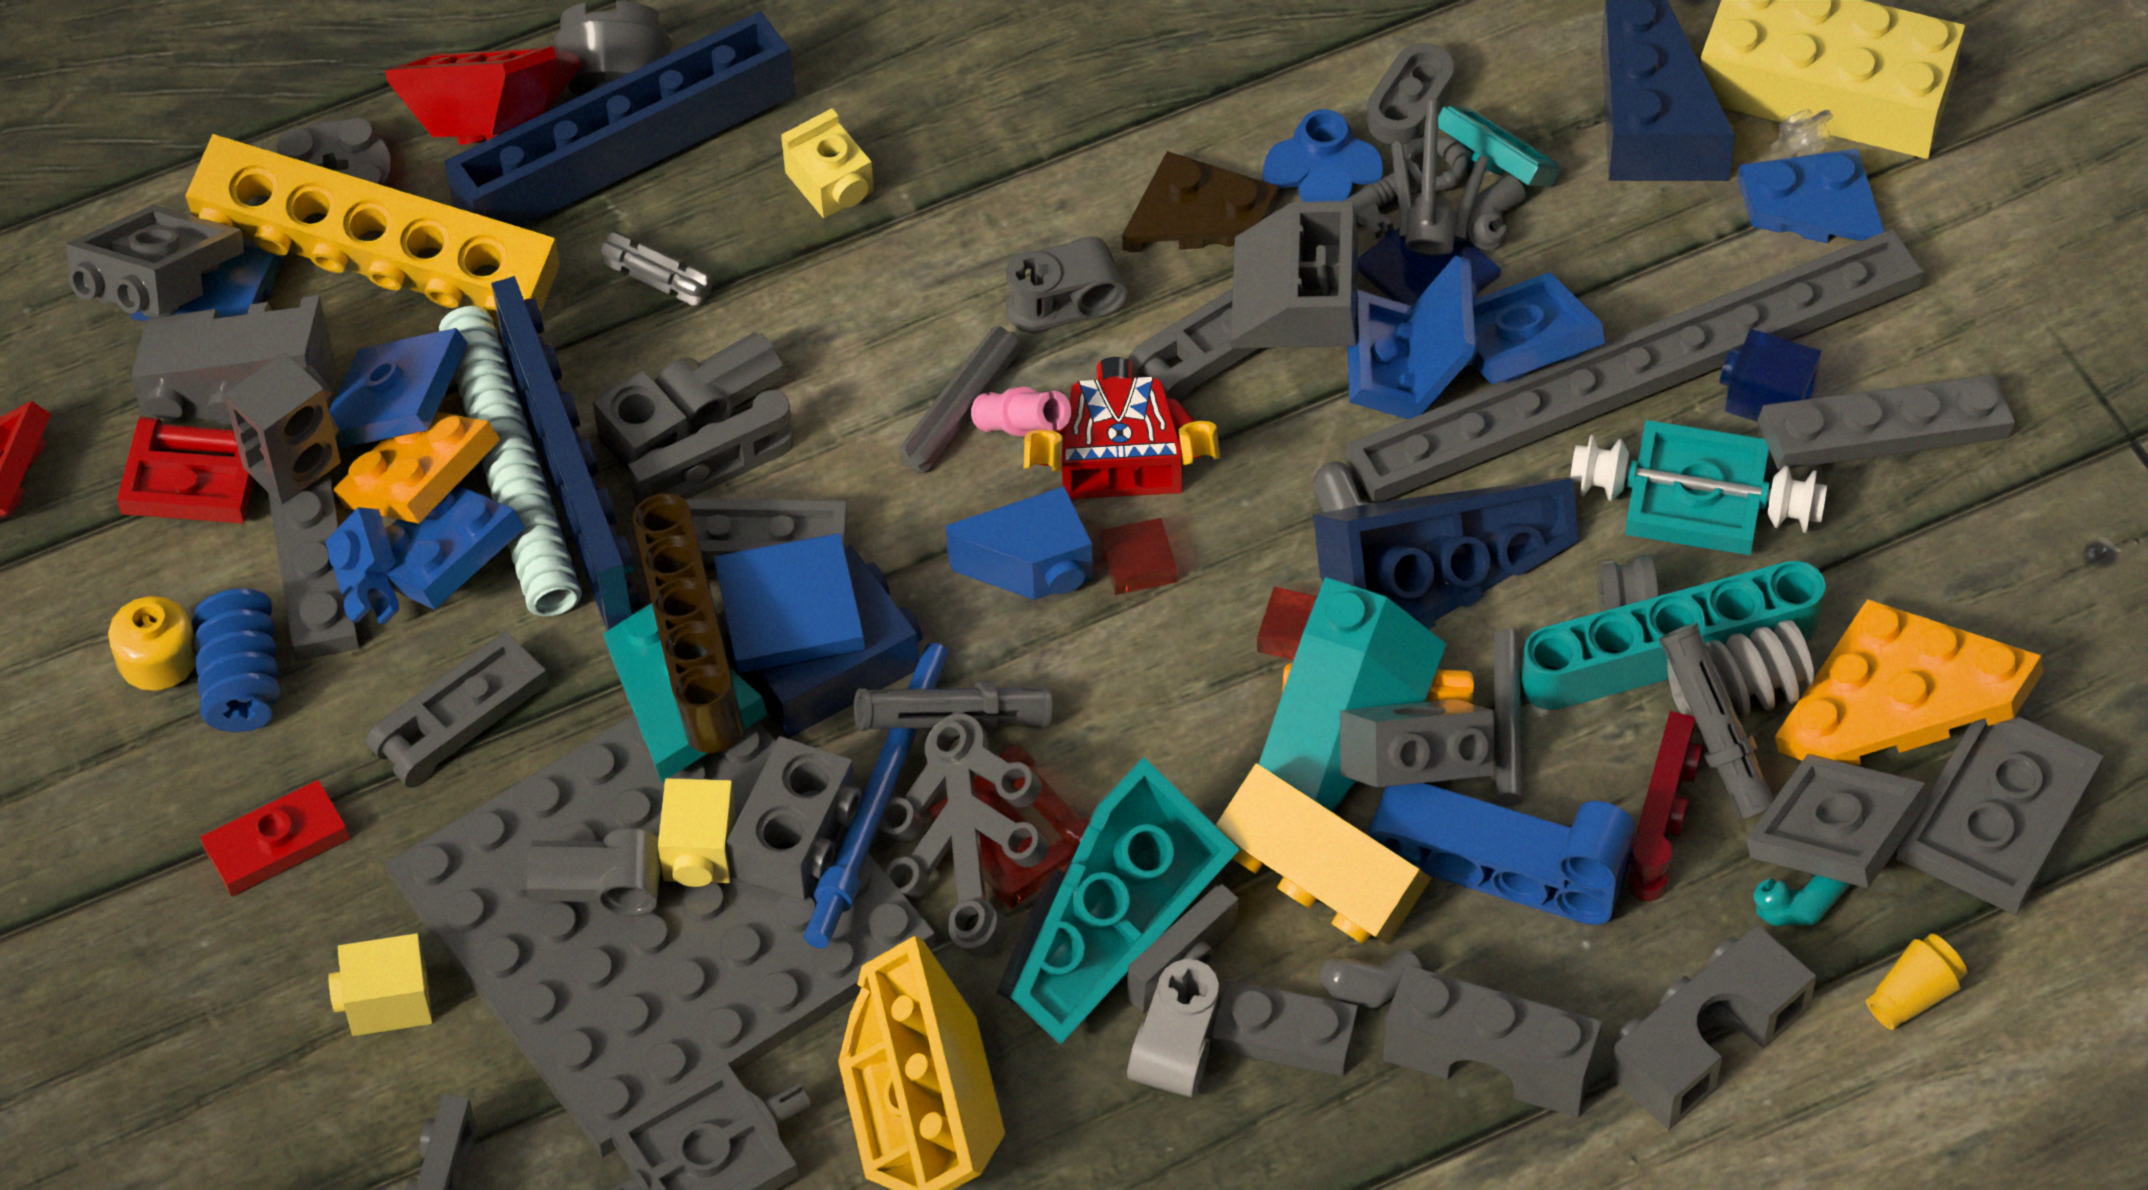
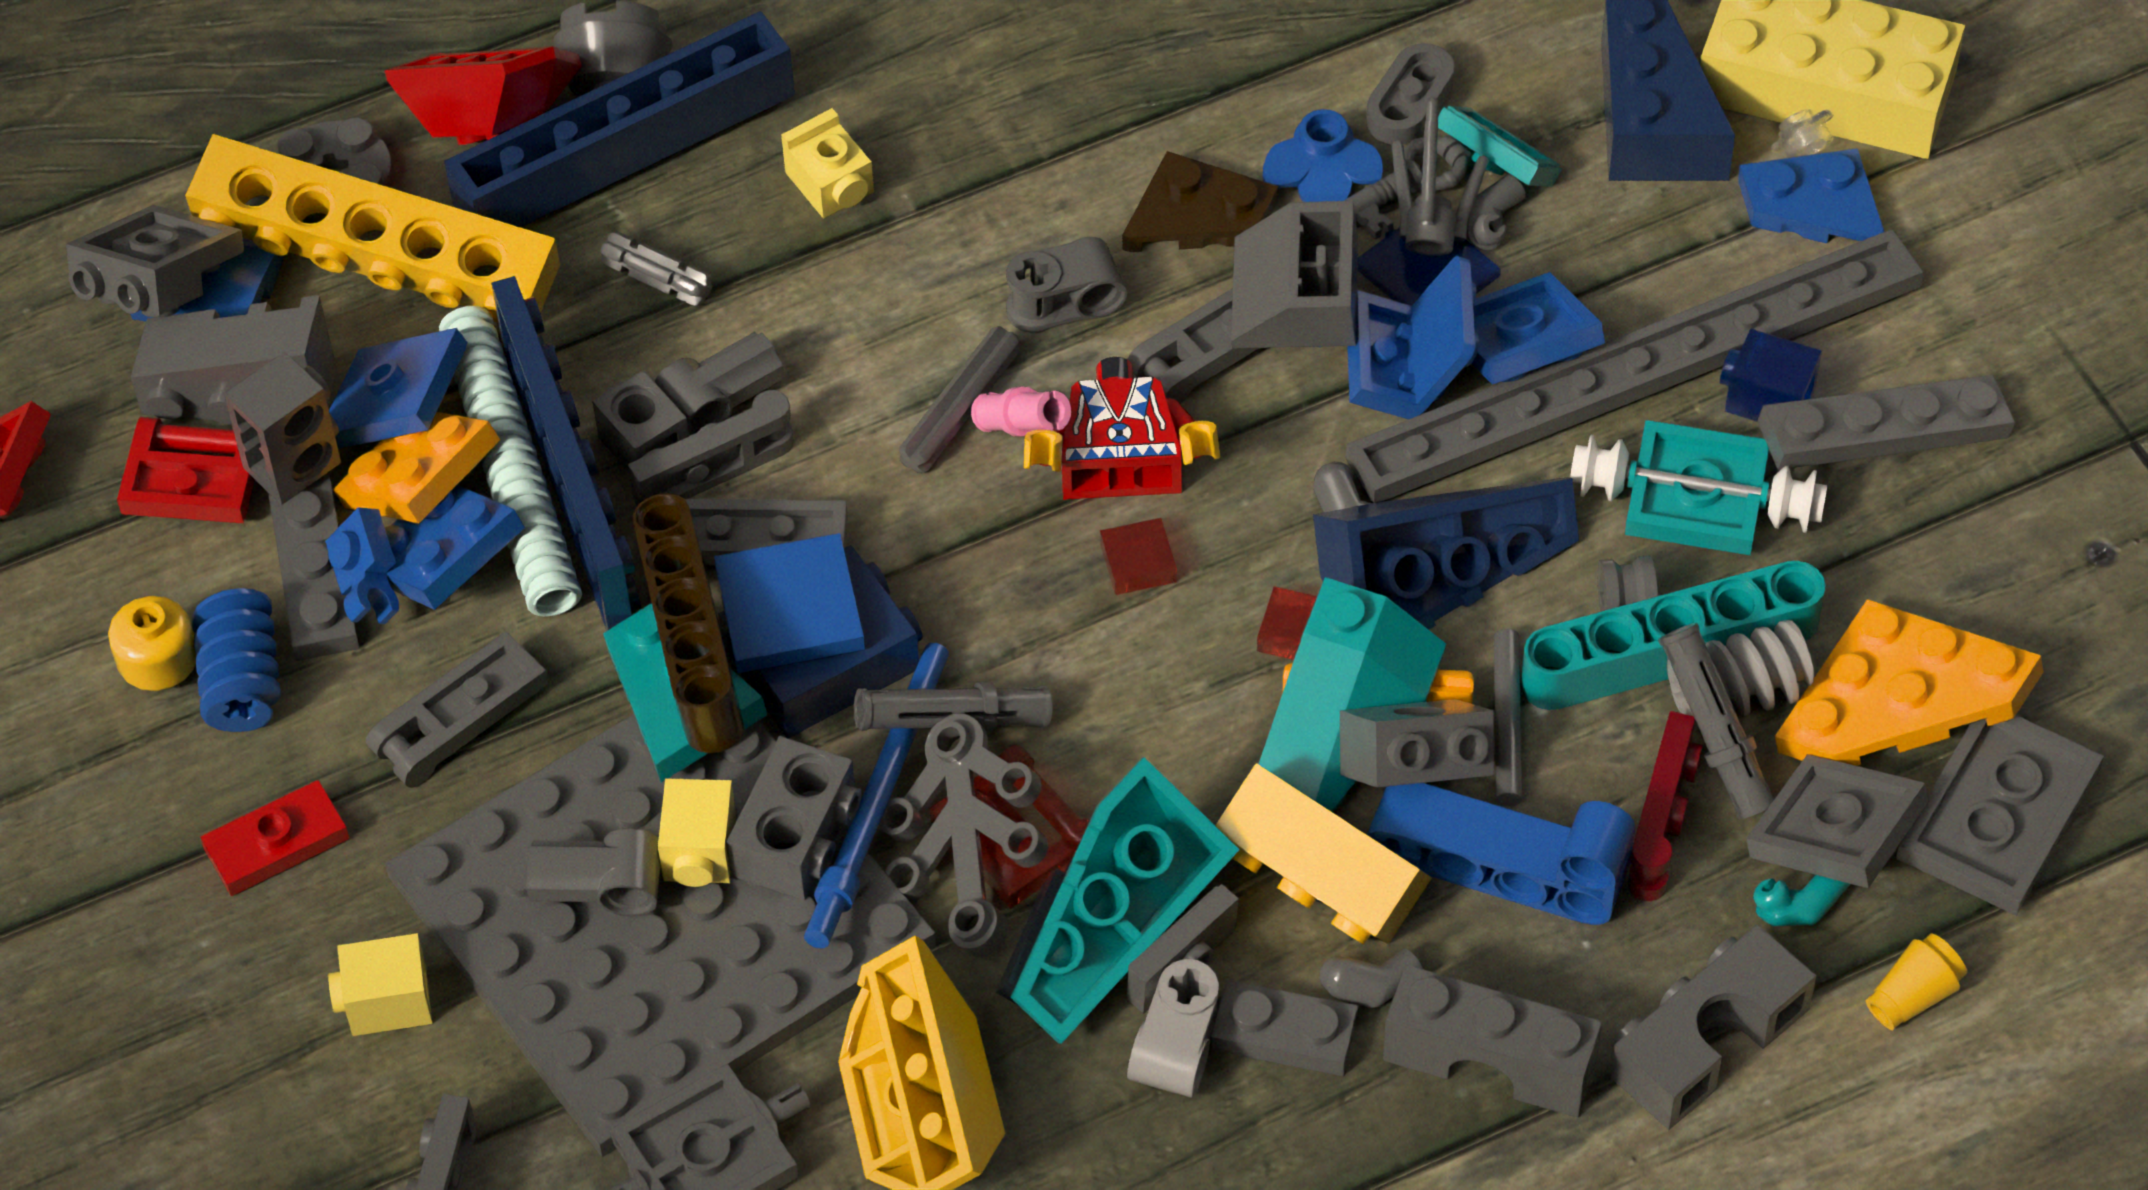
blue slope [945,486,1093,600] -> none

